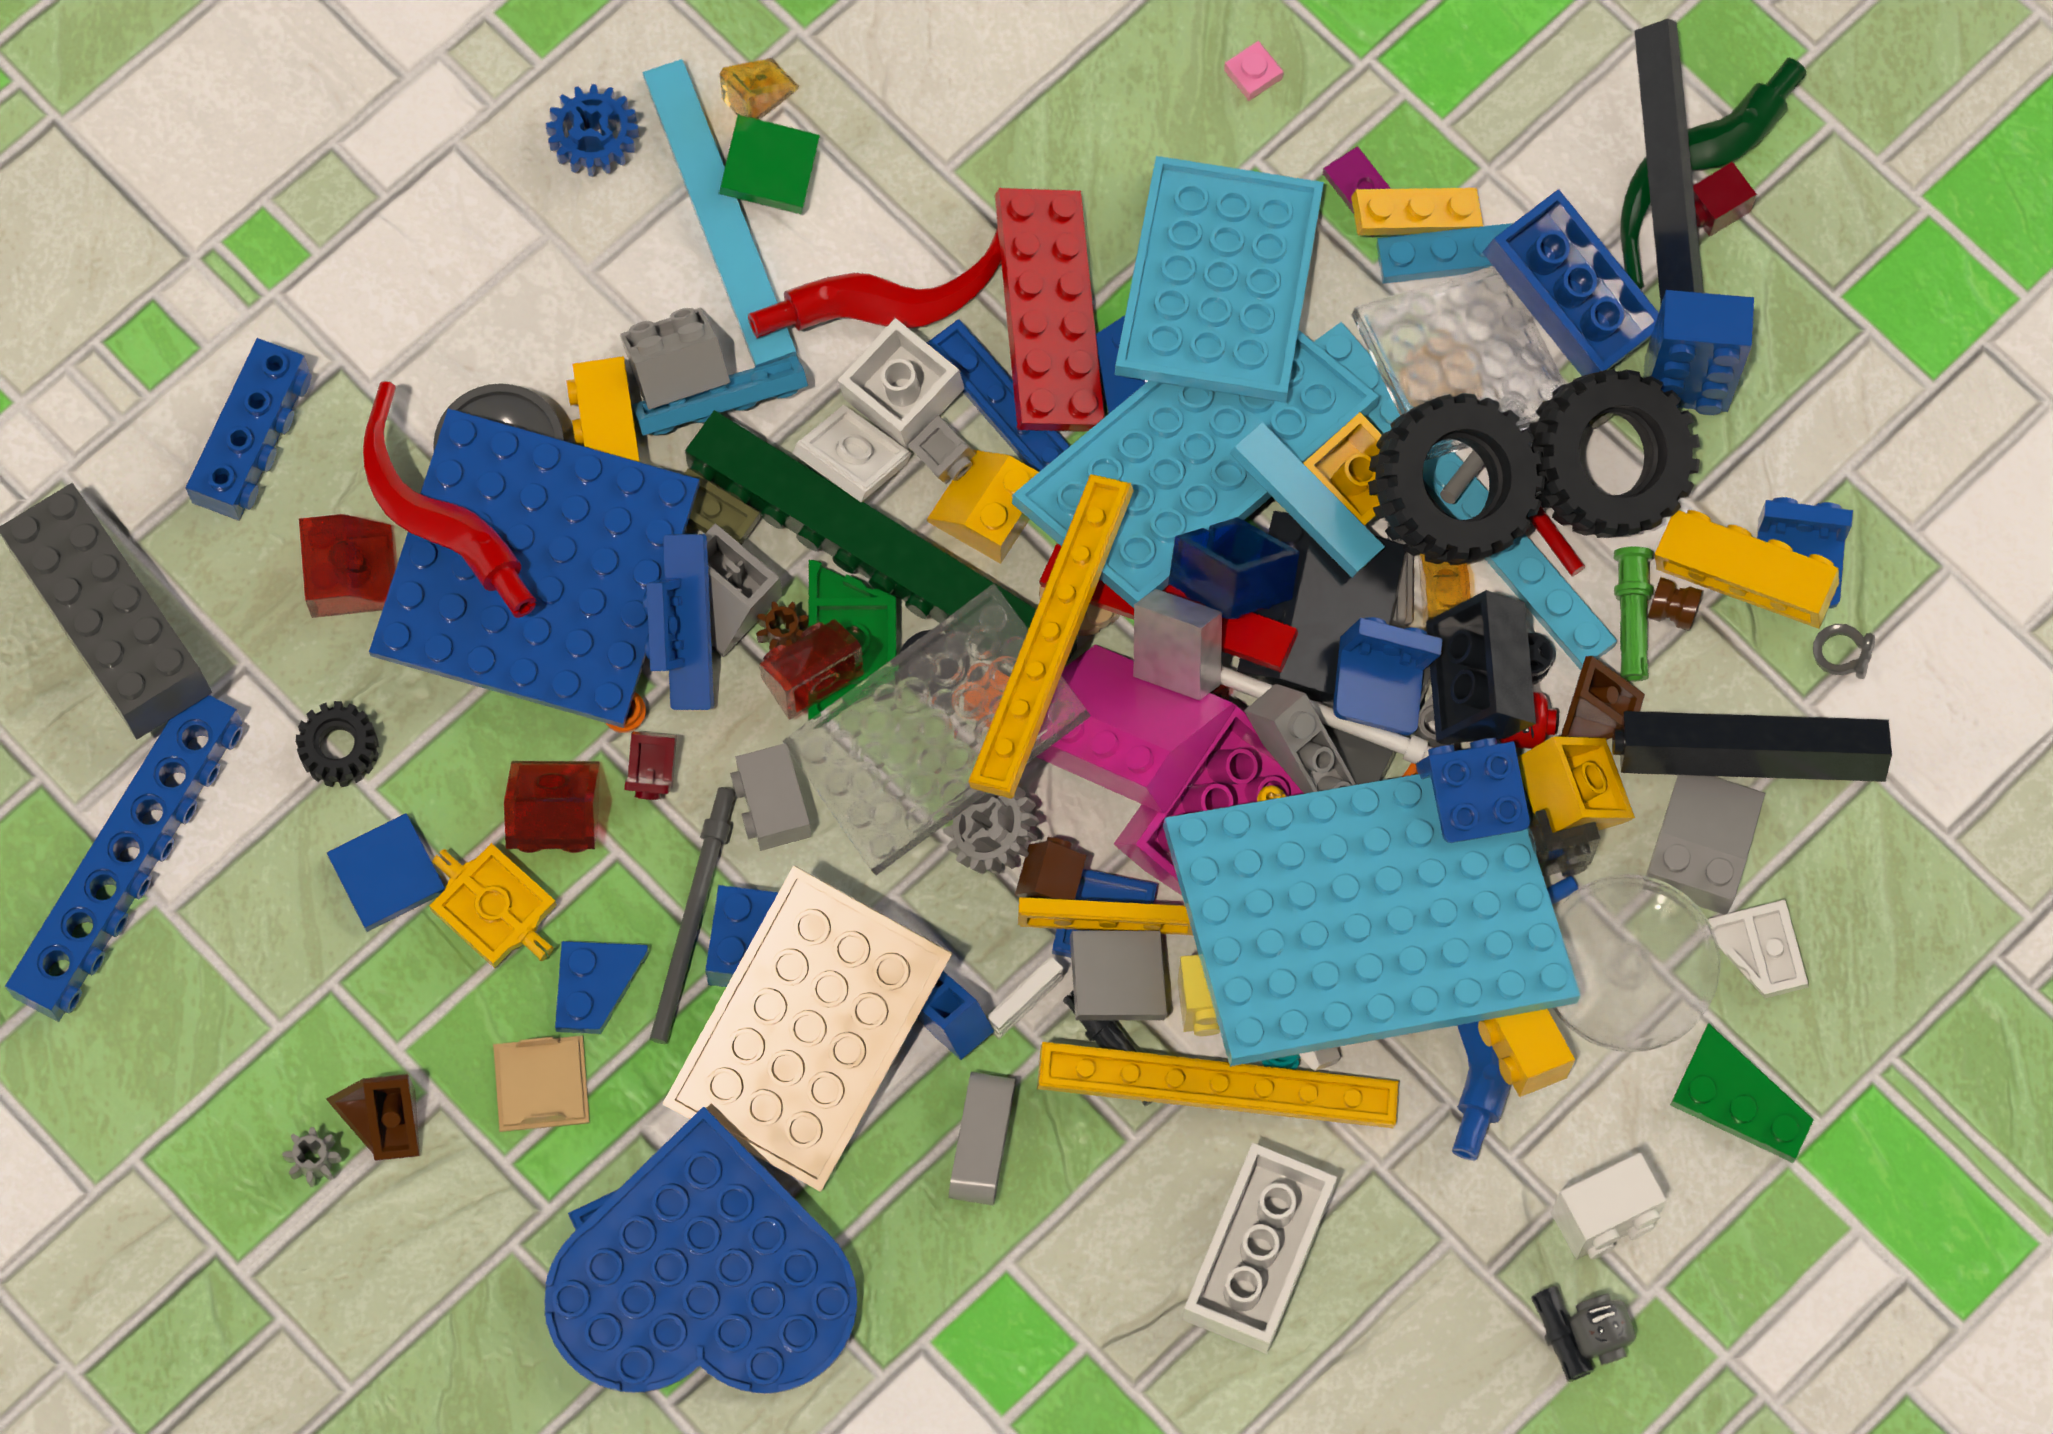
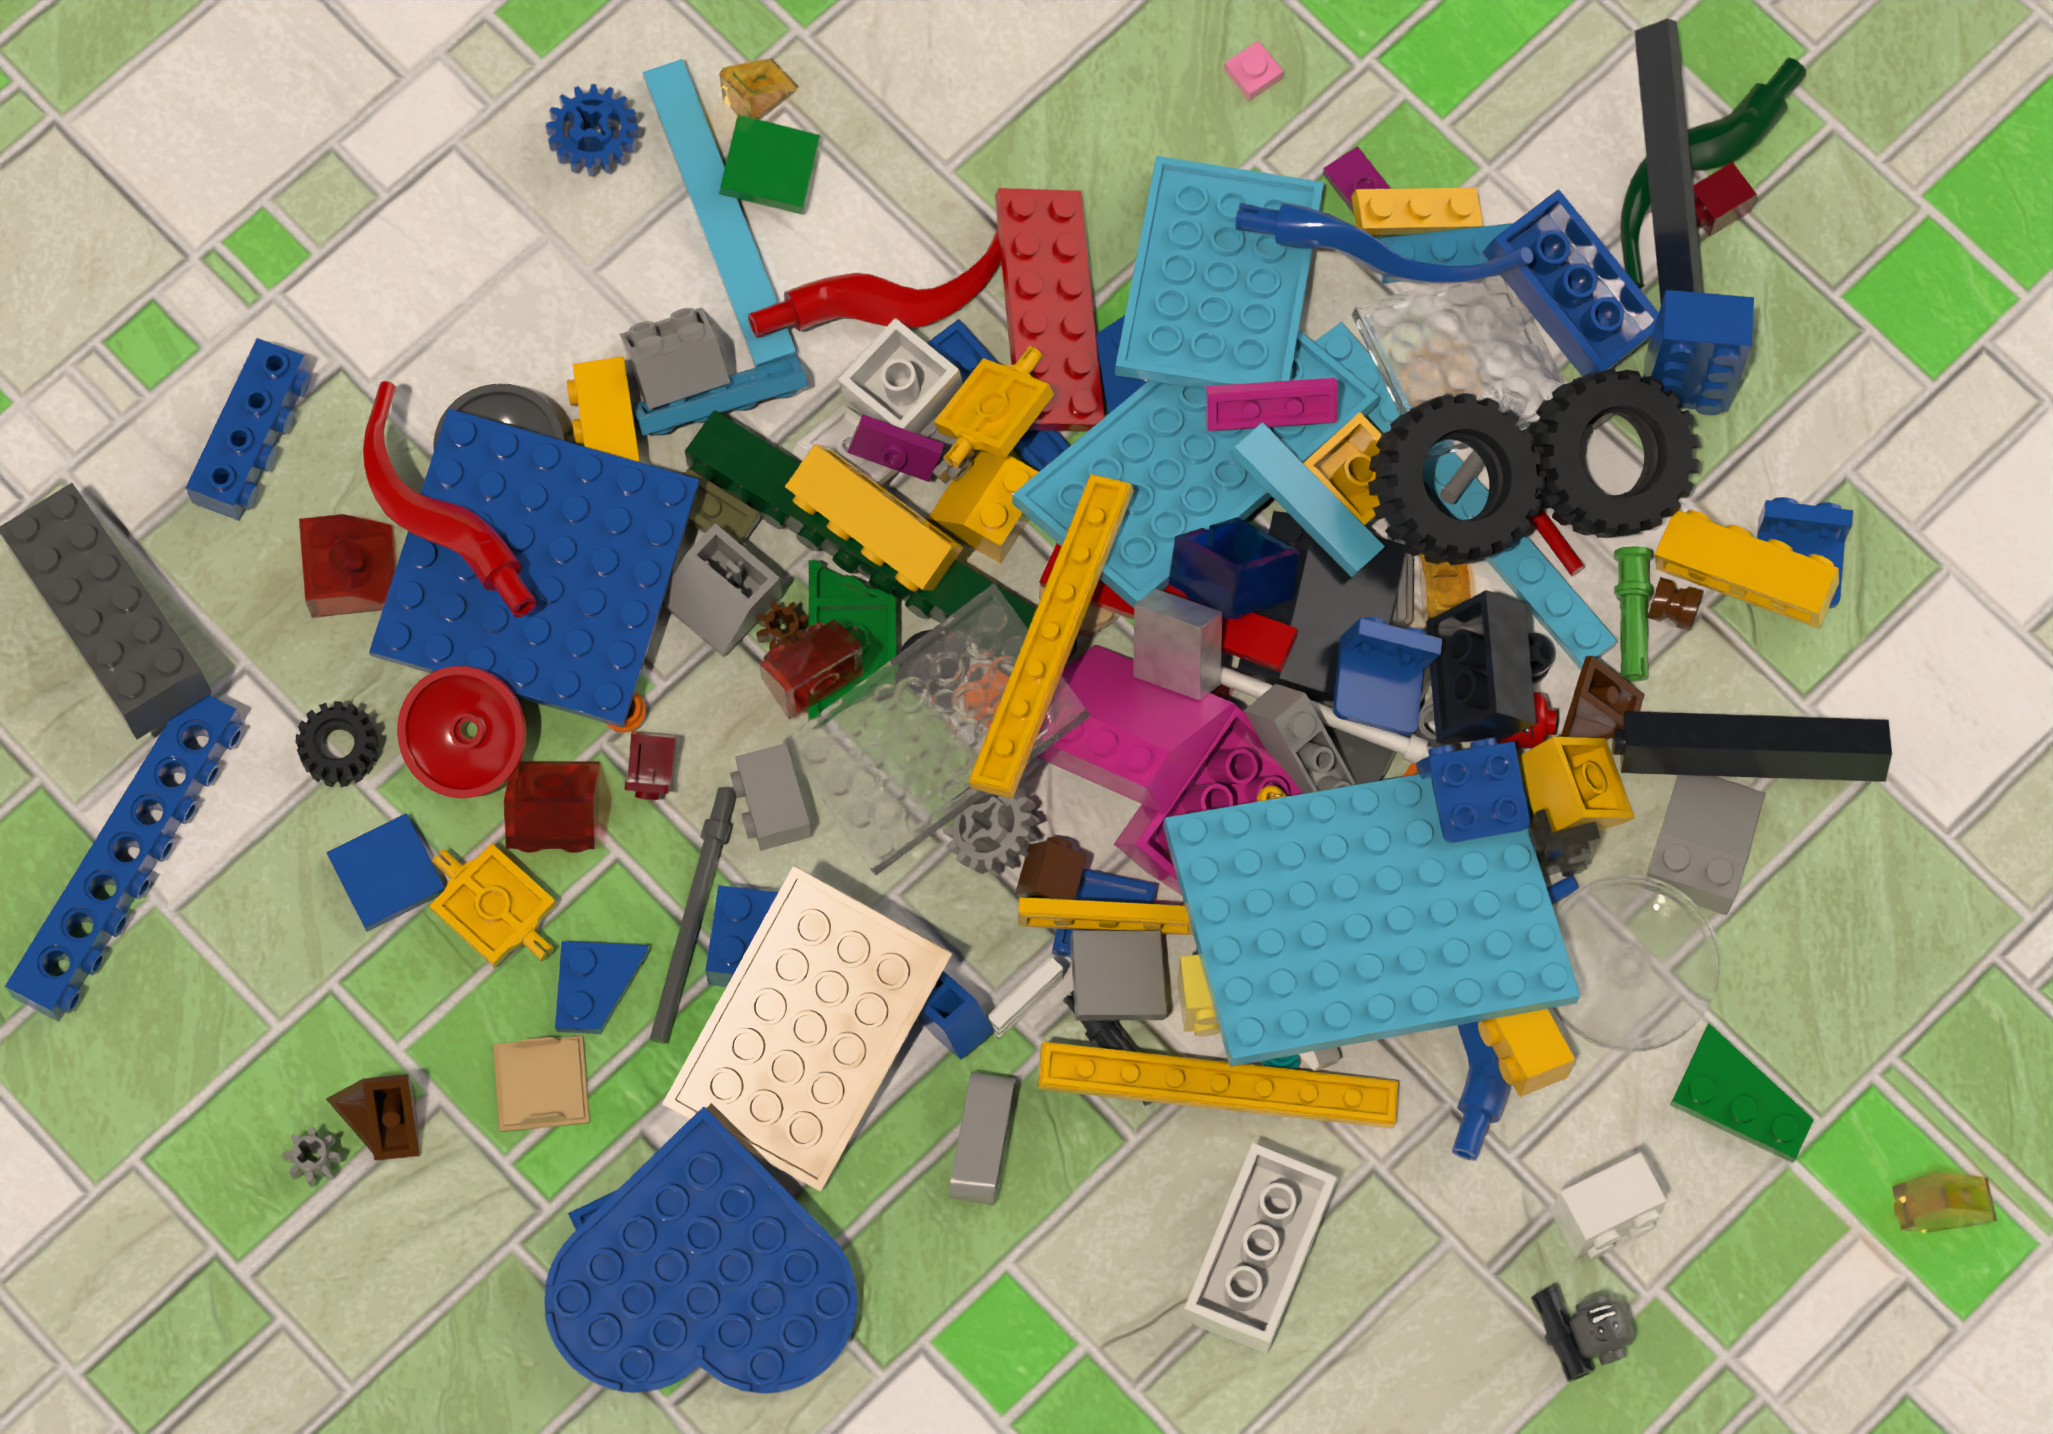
blue bracket [643,534,714,710] -> none
white wing [1702,900,1808,998] -> none
dark grey piece [1813,624,1875,679] -> none
none -> red dish [397,666,527,799]
none -> yellow brick [785,444,963,592]
none -> magenta plate [847,414,944,482]
none -> yellow plate [934,346,1054,468]
none -> dark pink tile [1205,378,1338,431]
none -> blue animal [1235,202,1533,284]
none -> clear yellow slope [1892,1172,1997,1233]

